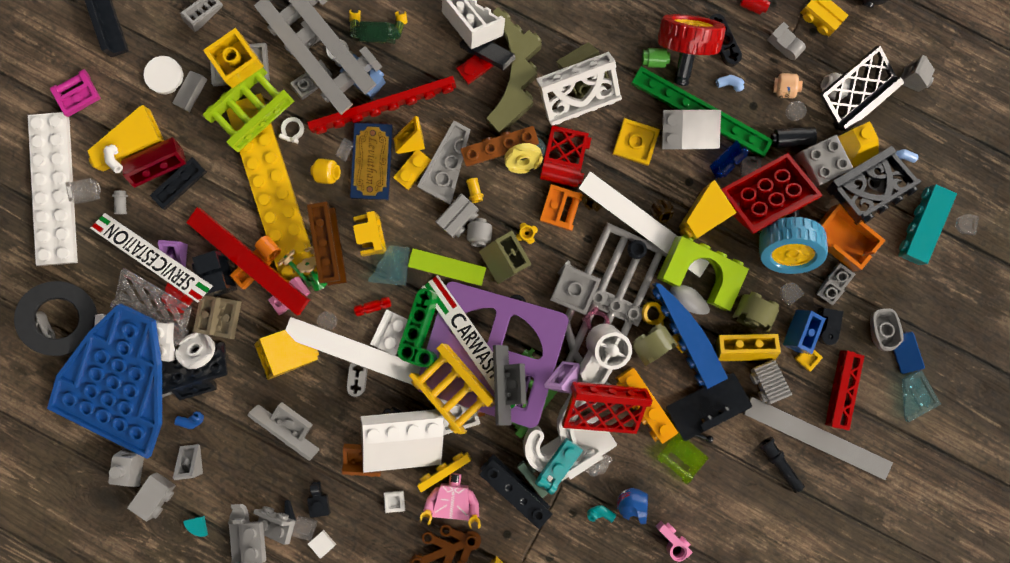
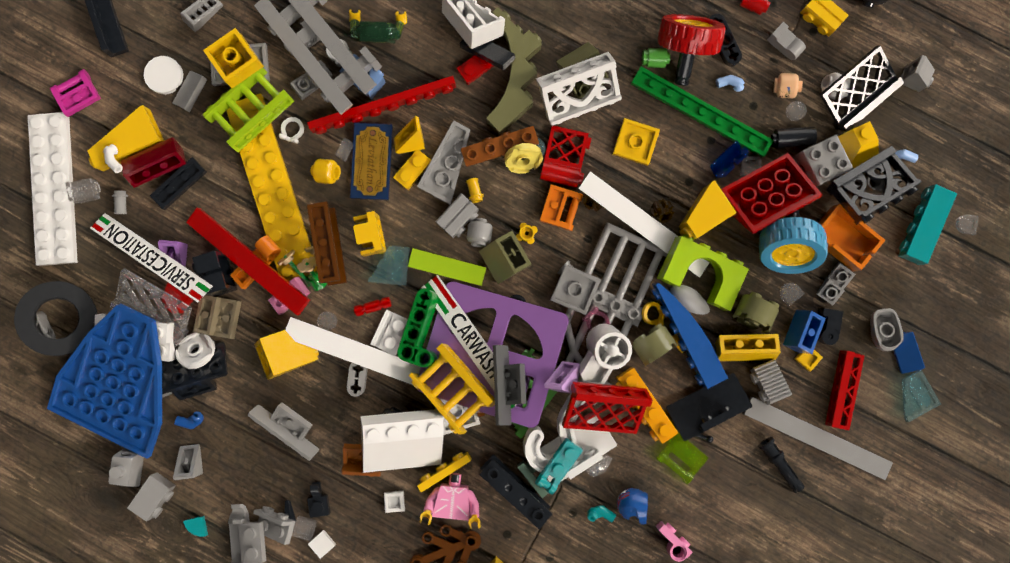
black plate [627,240,647,259] -> none
slope [662,110,721,149] -> none

